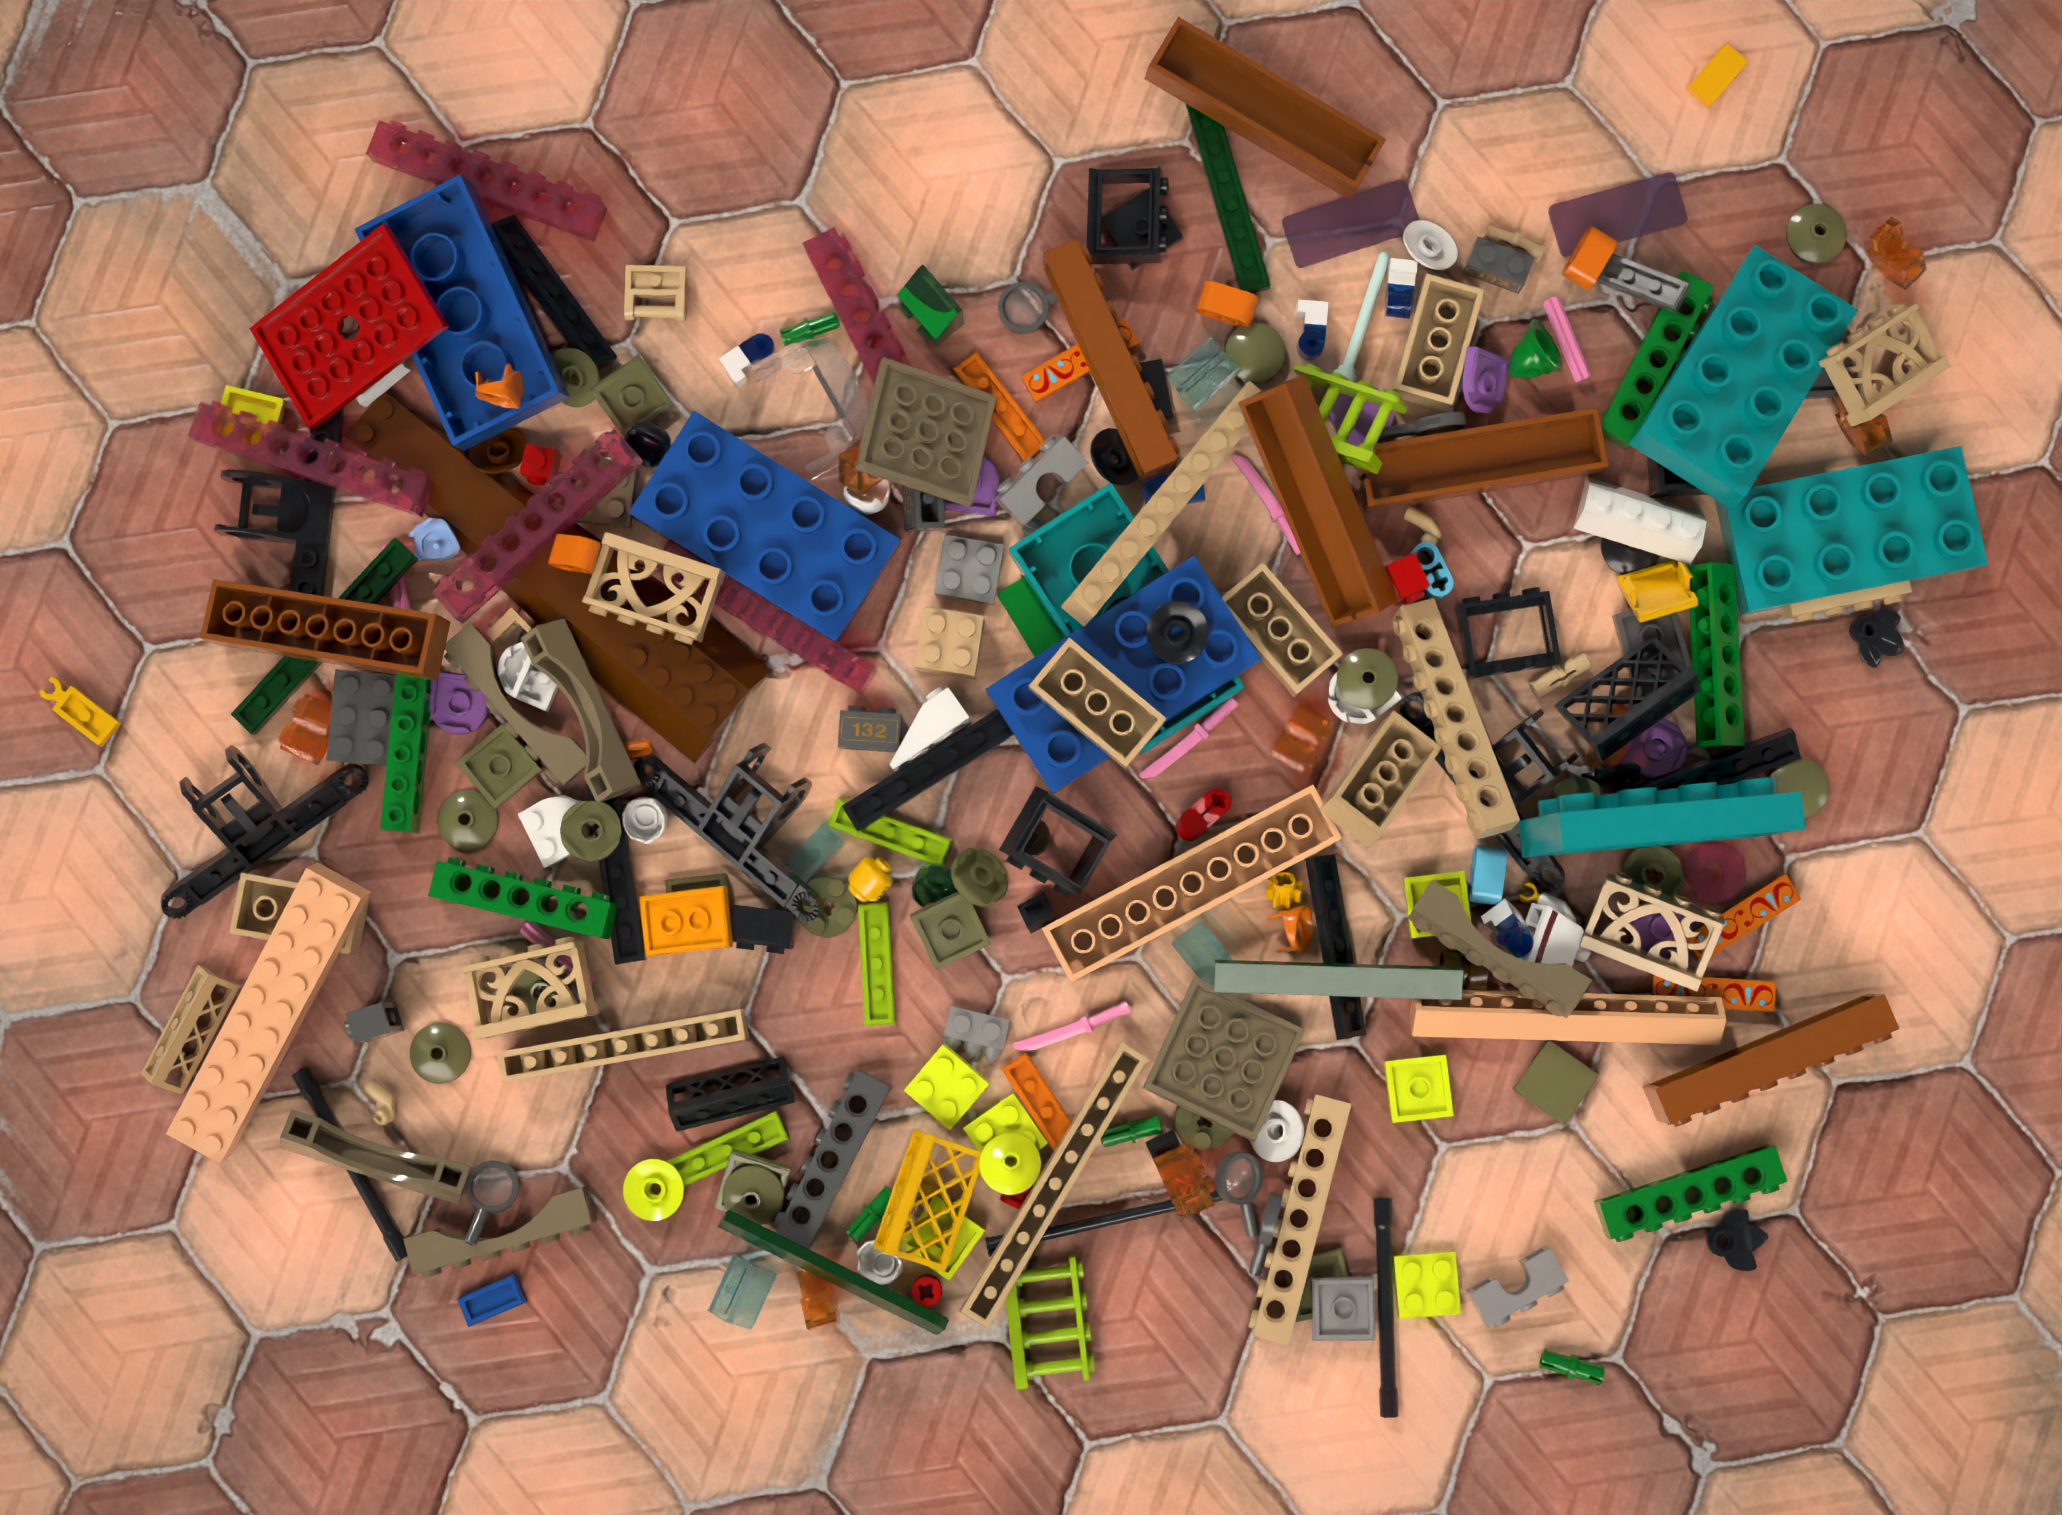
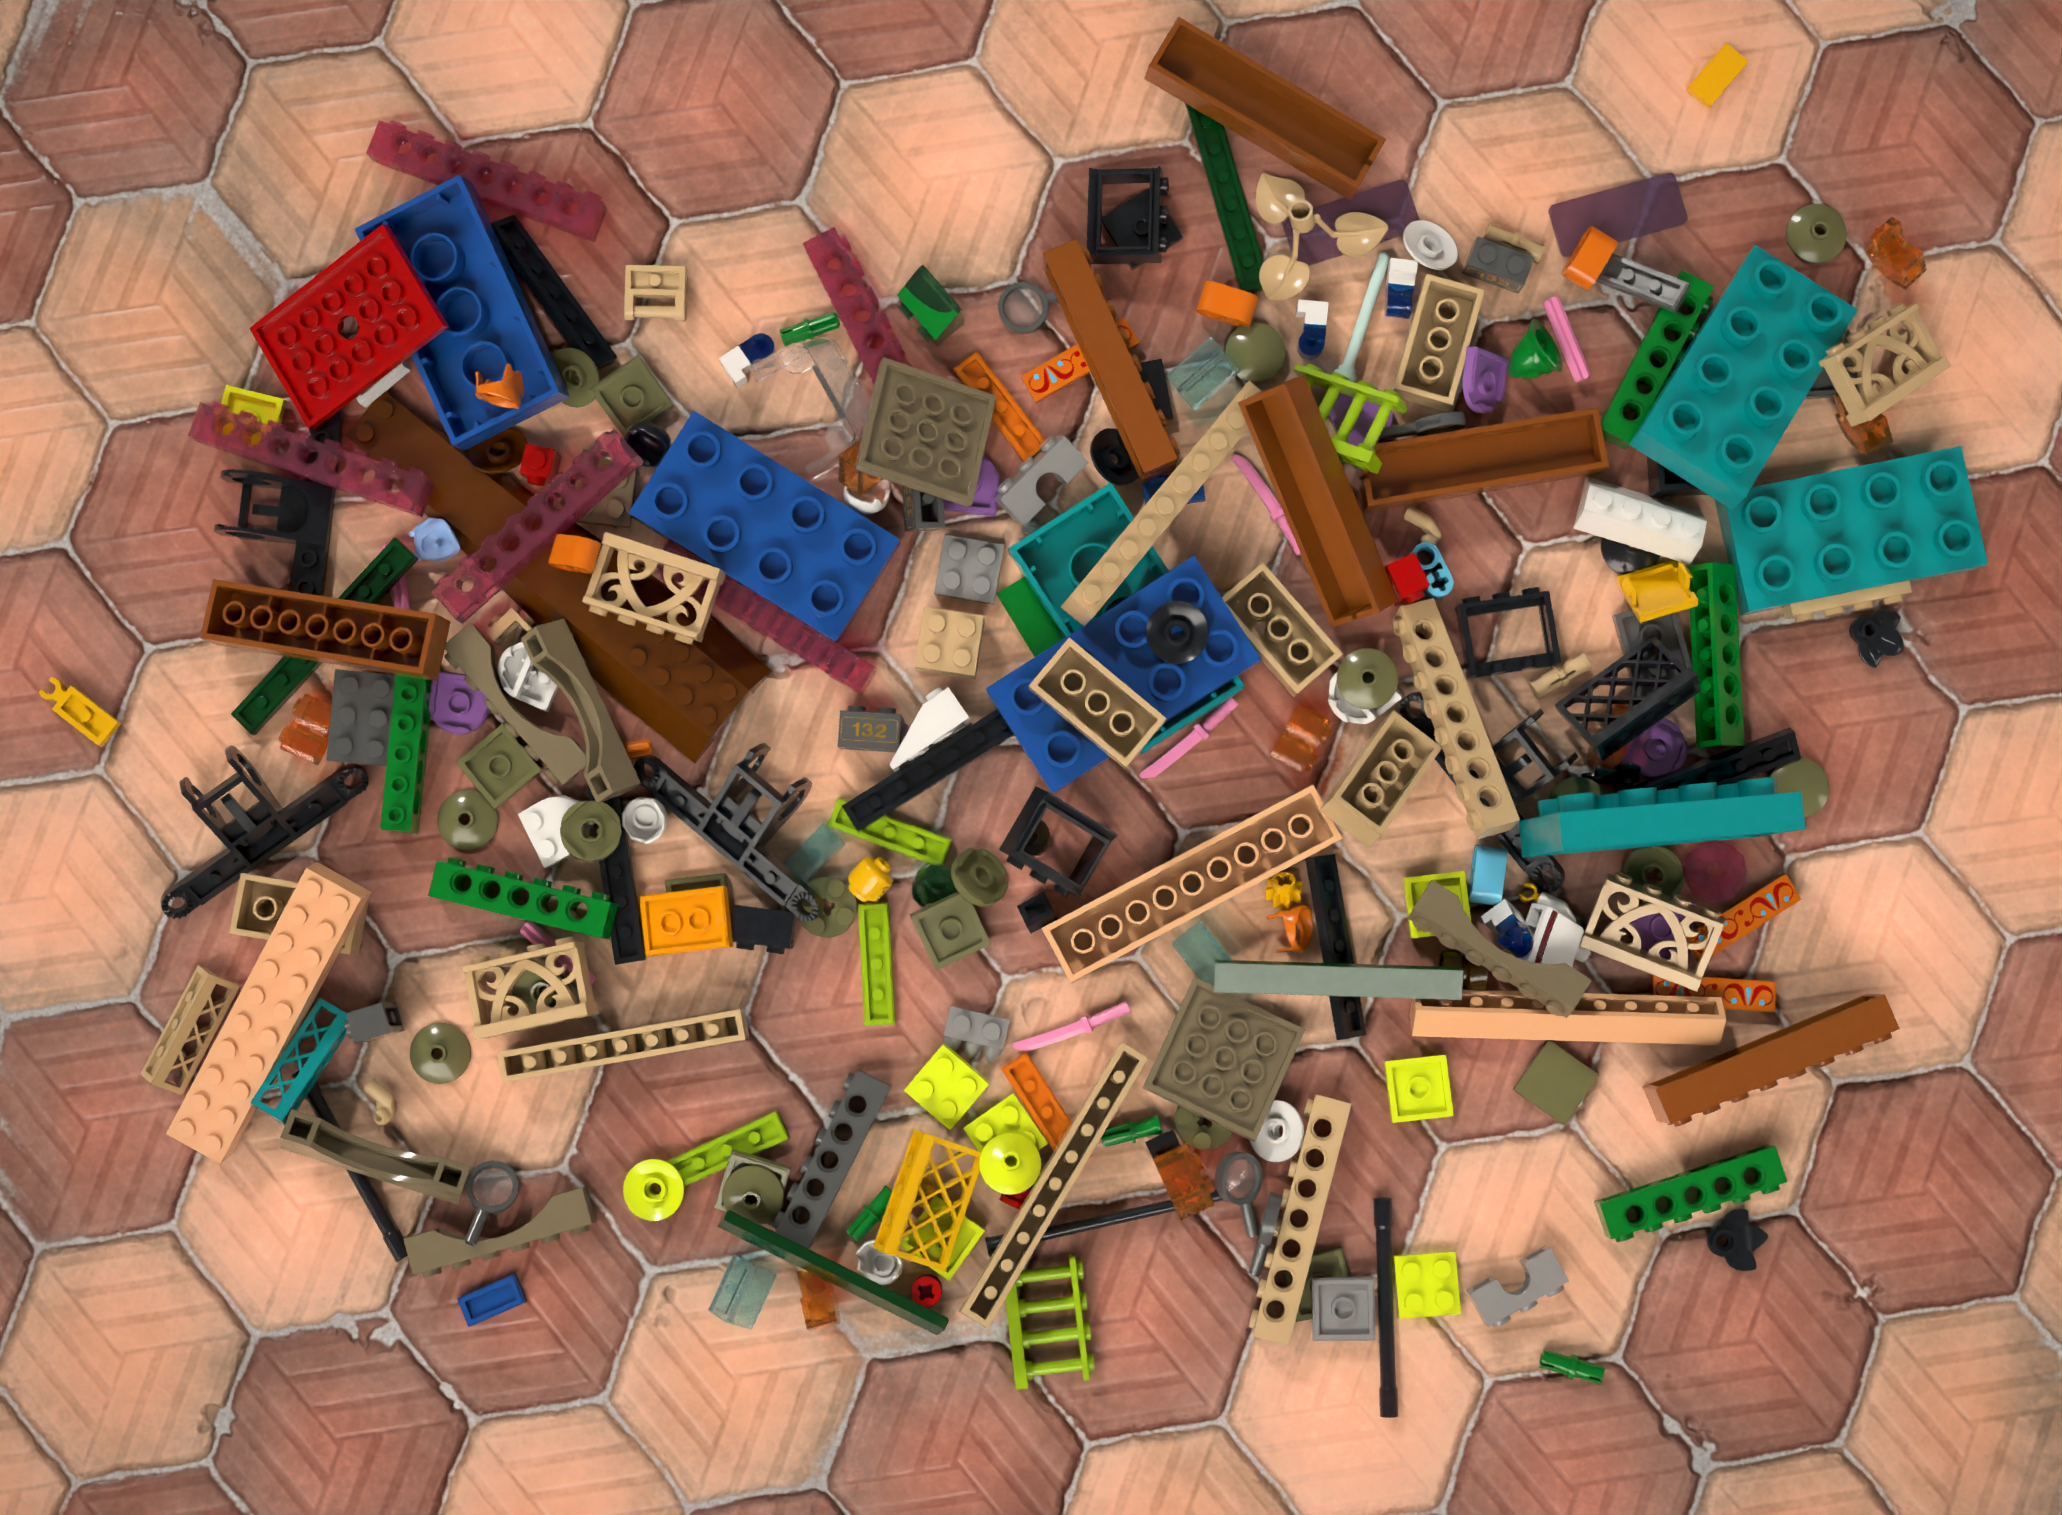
black fence [666,1056,795,1132] -> none
red piece [1175,788,1232,841] -> none
none -> teal fence [250,998,347,1126]
none -> tan plant [1256,173,1388,302]

